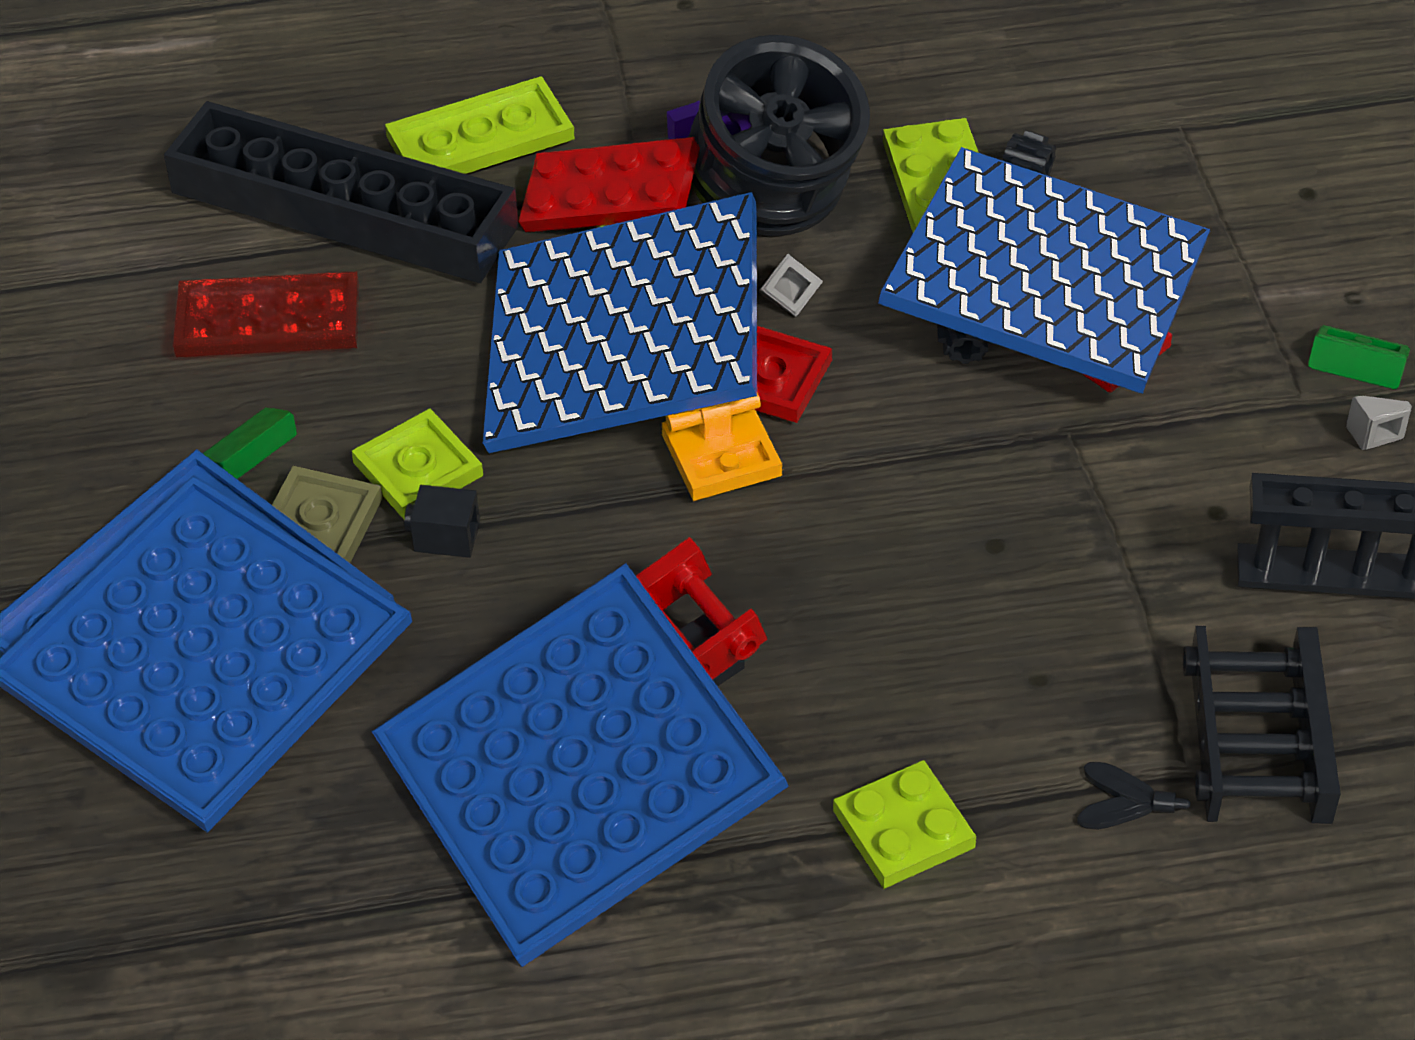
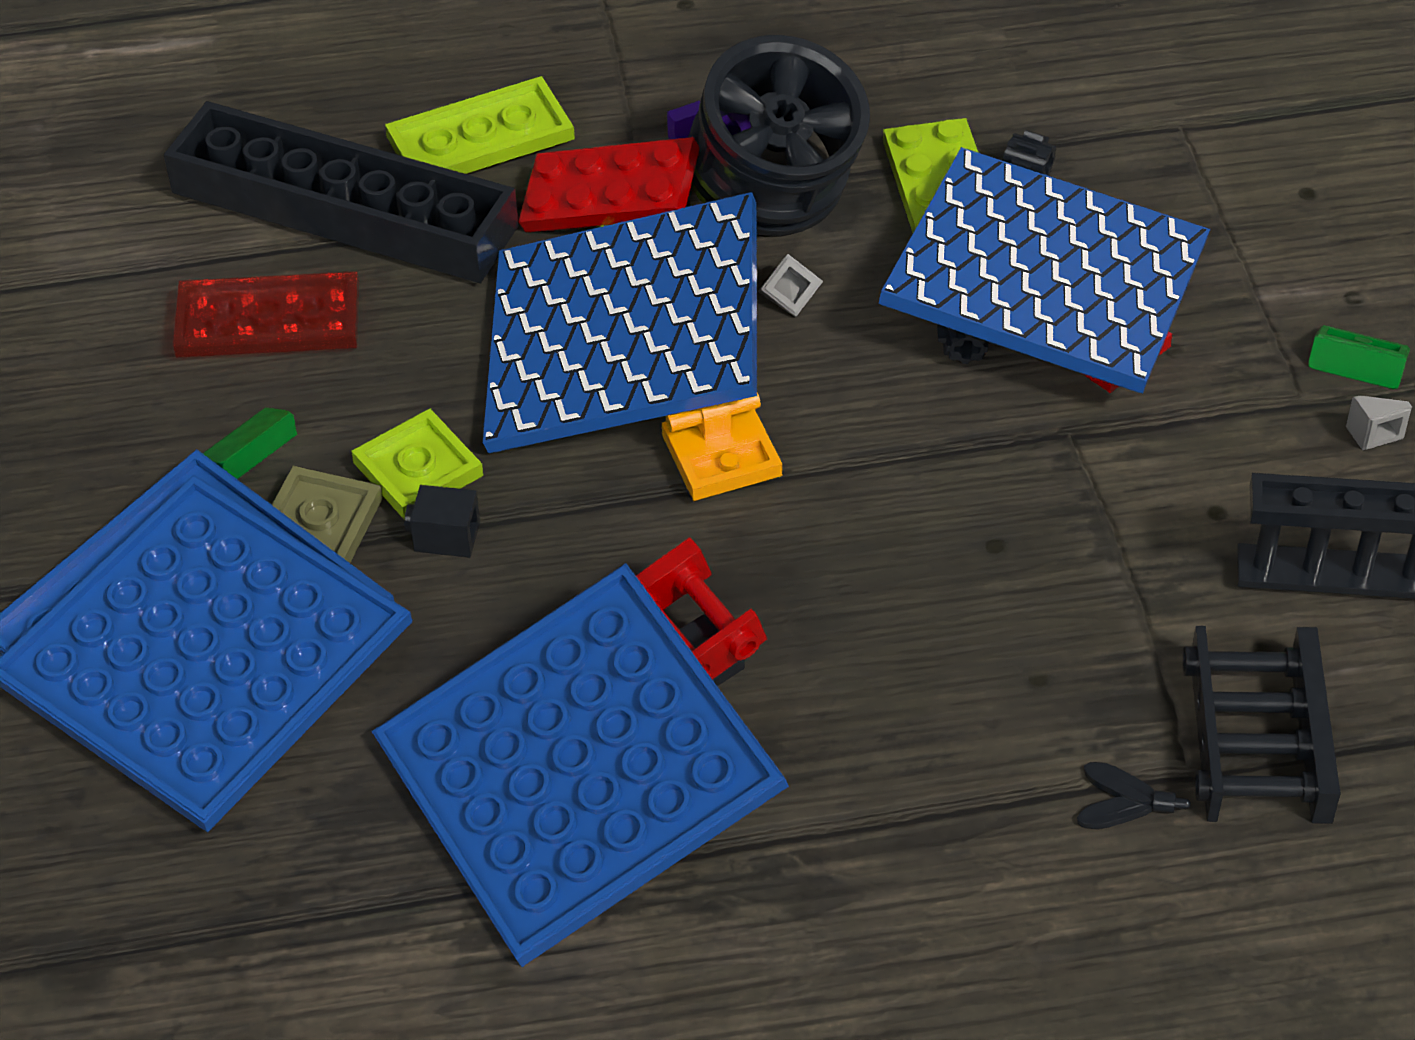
red plate [755,326,832,423] -> none
lime plate [833,760,976,889] -> none

